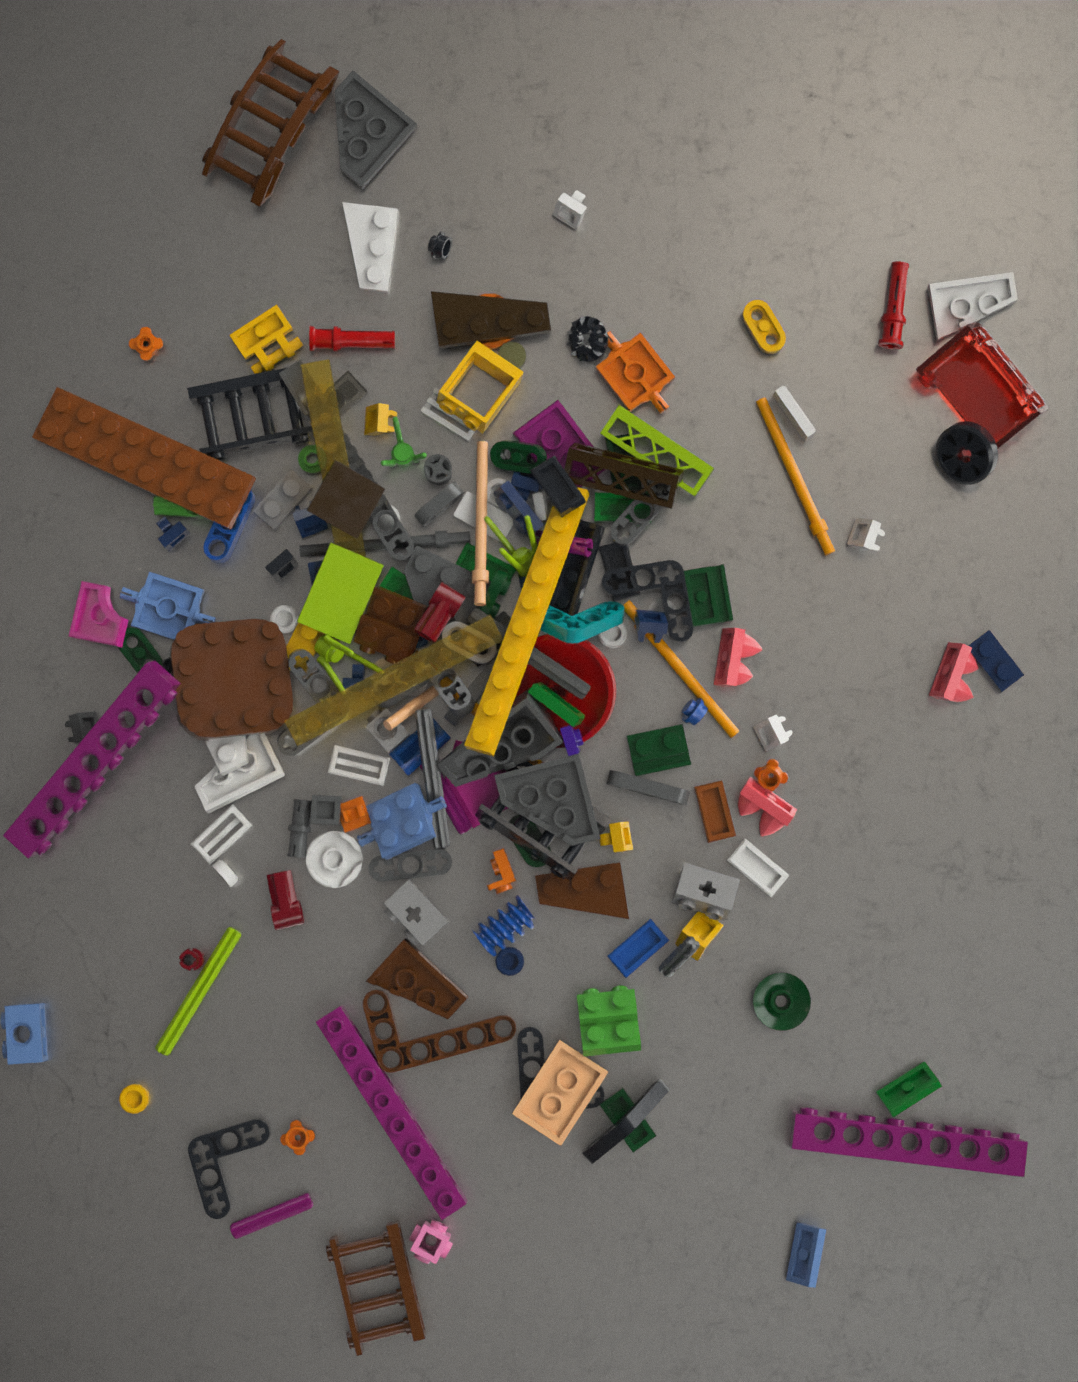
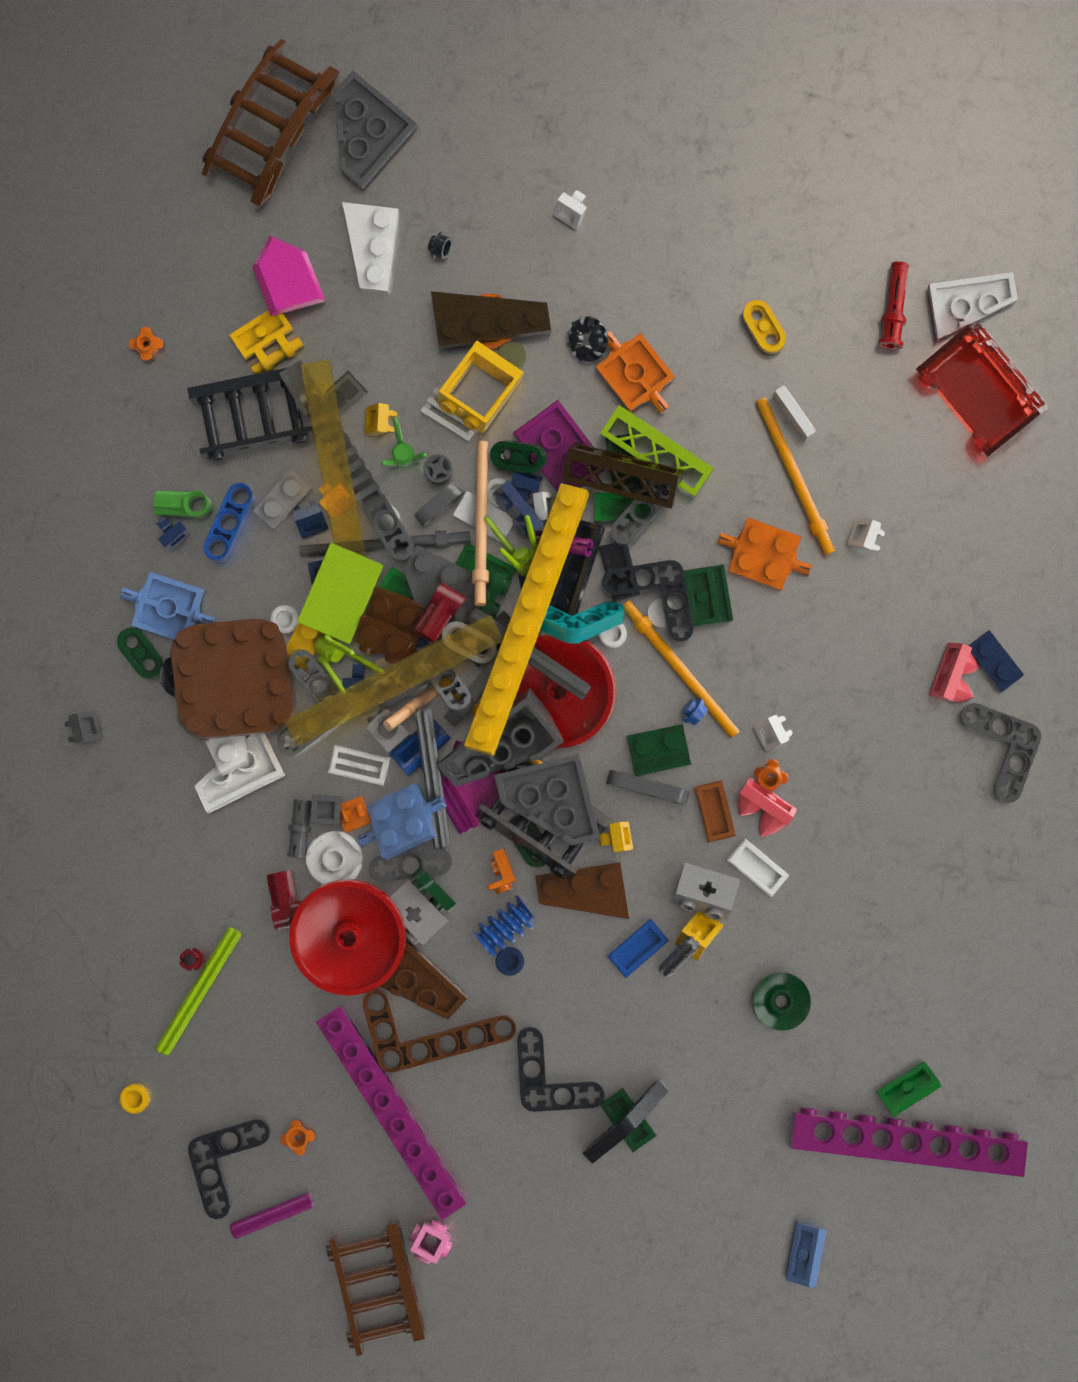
medium blue brick [0,1003,48,1065] -> none
magenta brick [3,661,181,859] -> none
dark orange plate [32,387,256,530] -> none
dark pink tile [68,581,128,648] -> none
white tile [191,804,253,865] -> none
white tile [212,859,238,887] -> none
black tile [265,549,298,582] -> none
bright green plate [298,445,327,474] -> none
dark brown tile [307,460,385,539] -> none
red pin [309,326,395,352] -> none
light nougat plate [512,1039,608,1146] -> none
green tile [528,682,585,727] -> none
black tile [530,456,586,518] -> none
dark purple plate [560,724,584,756] -> none
bright green plate [577,985,641,1057] -> none
dark blue tile [634,610,668,643] -> none
coral tile [714,628,762,687] -> none
black wheel [936,421,998,485] -> none
none -> dark pink tile [252,235,325,317]
none -> red dish [289,879,406,996]
none -> dark green plate [412,866,457,913]
none -> orange plate [717,517,812,590]
none -> dark grey beam [959,703,1041,803]

